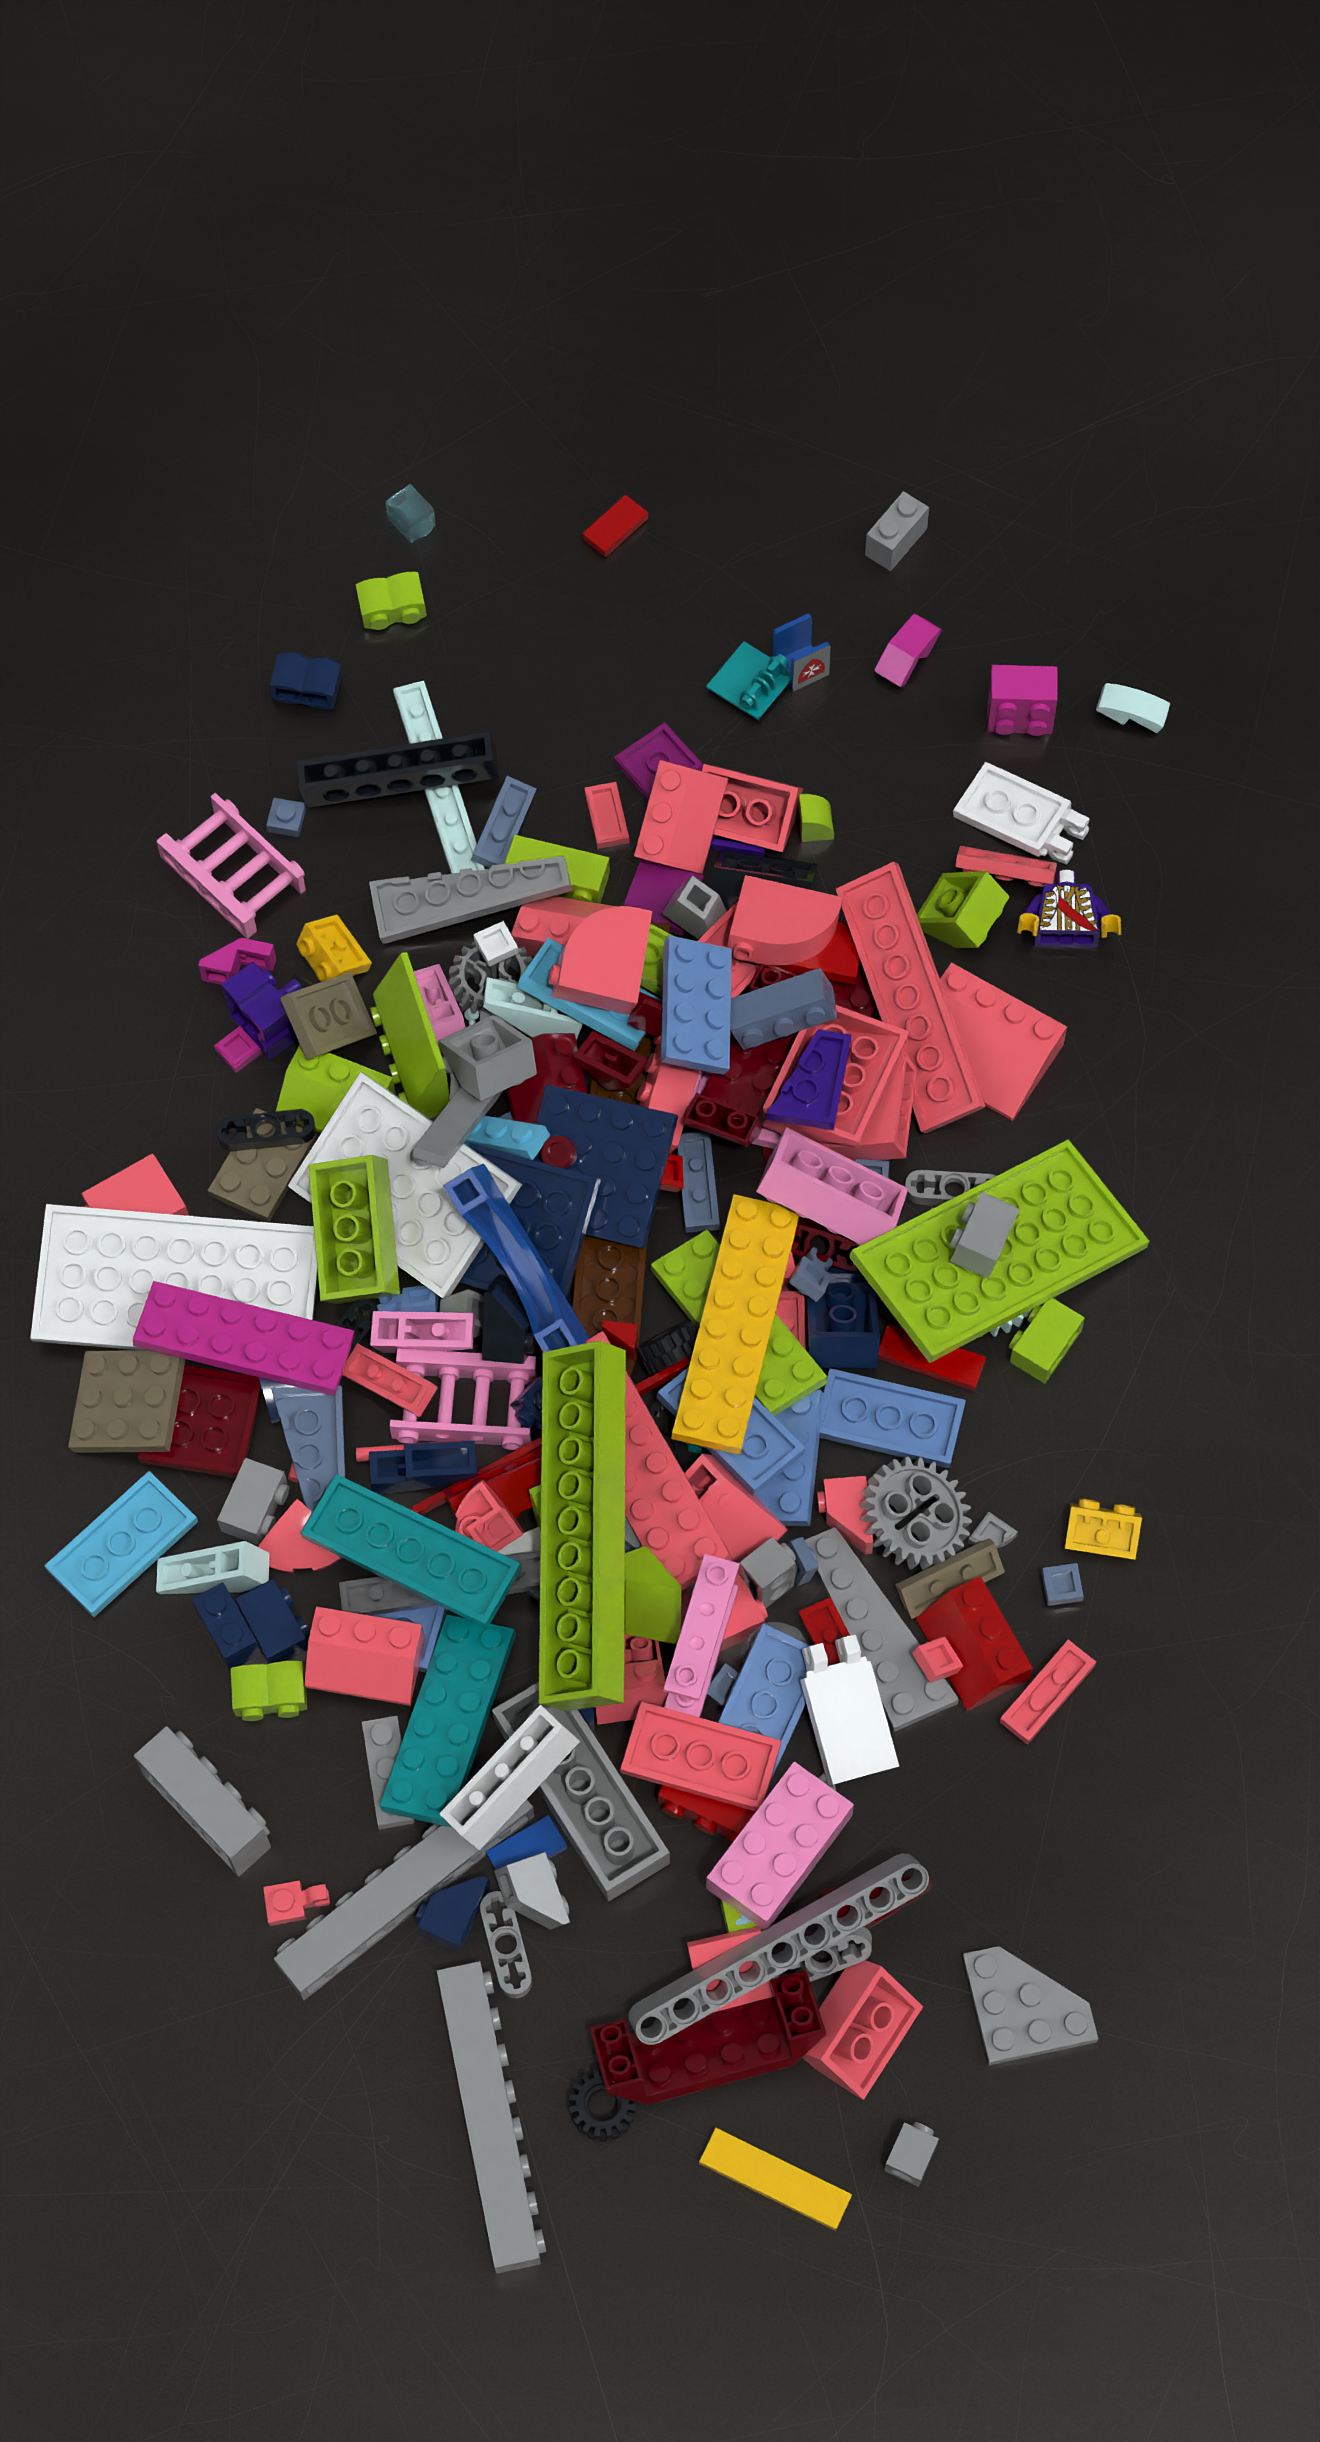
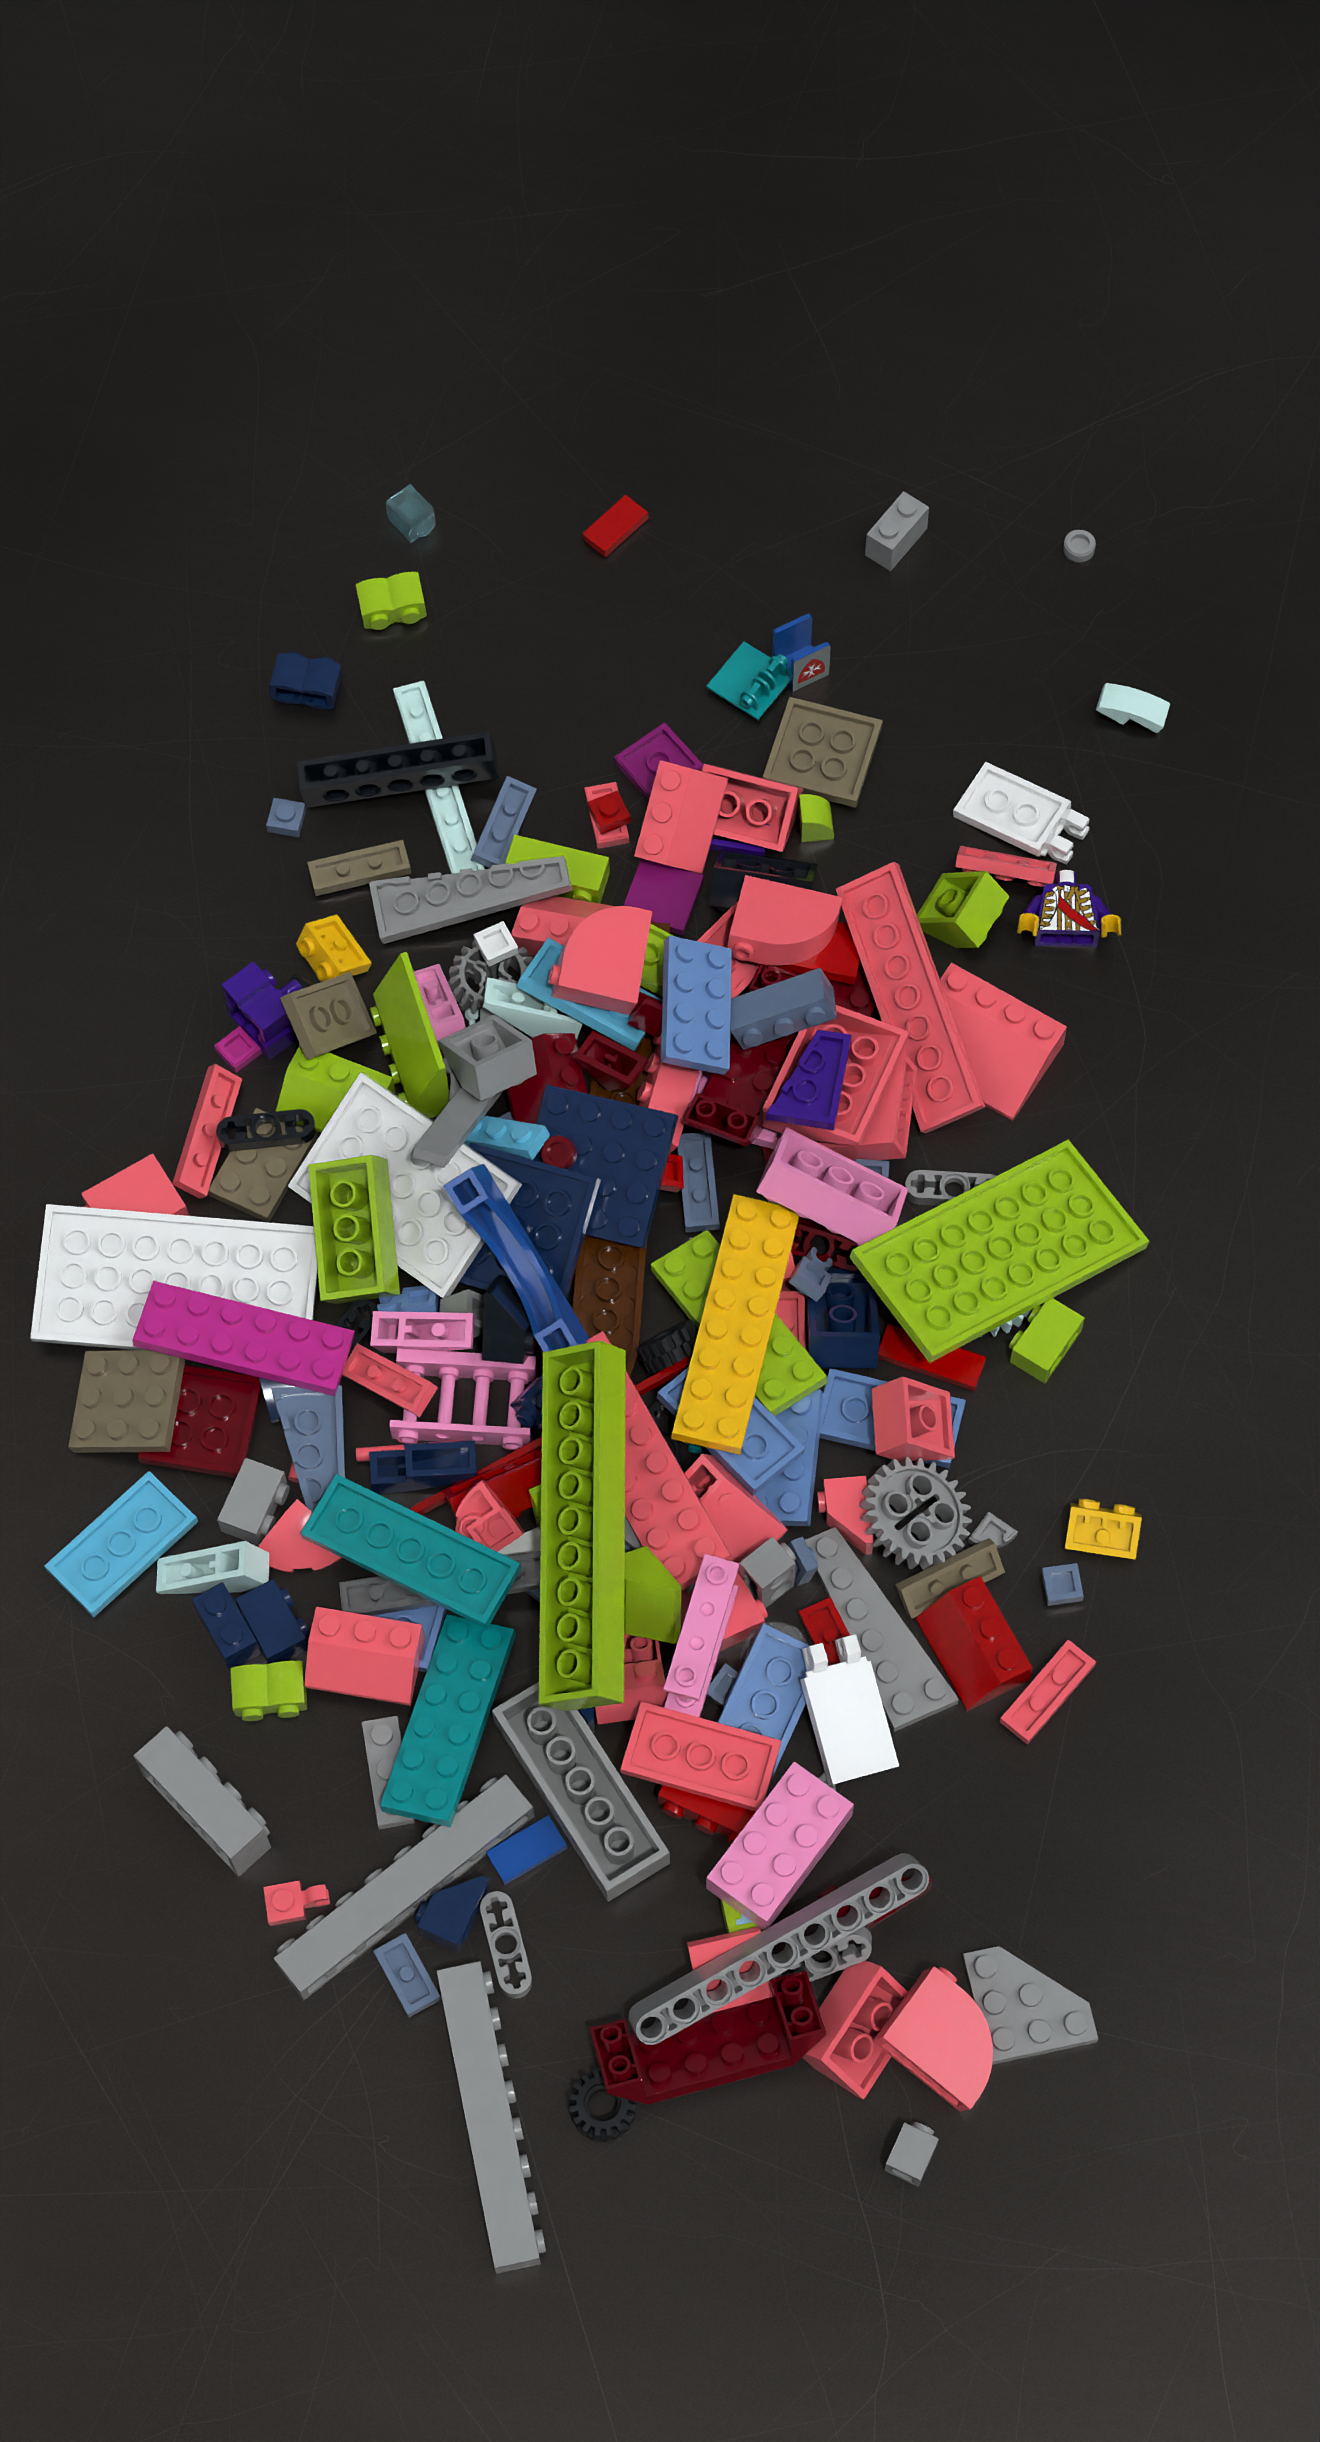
bright pink fence [156,793,306,939] -> none
dark pink slope [198,938,276,985] -> none
white brick [440,1705,580,1850] -> none
light grey slope [494,1852,570,1930] -> none
red slope [602,1321,638,1360] -> none
light grey slope [662,876,727,940] -> none
yellow tile [699,2128,852,2231] -> none
dark pink slope [874,614,942,687] -> none
coral plate [912,1636,963,1683] -> none
light grey brick [950,1192,1020,1278] -> none
dark pink brick [987,665,1057,736] -> none
none -> coral plate [172,1064,242,1199]
none -> dark tan plate [307,840,411,896]
none -> sand blue plate [373,1933,441,2018]
none -> red plate [588,790,631,834]
none -> dark tan plate [762,697,883,808]
none -> coral slope [872,1376,955,1462]
none -> coral brick [873,1966,993,2112]
none -> light grey tile [1063,530,1096,562]

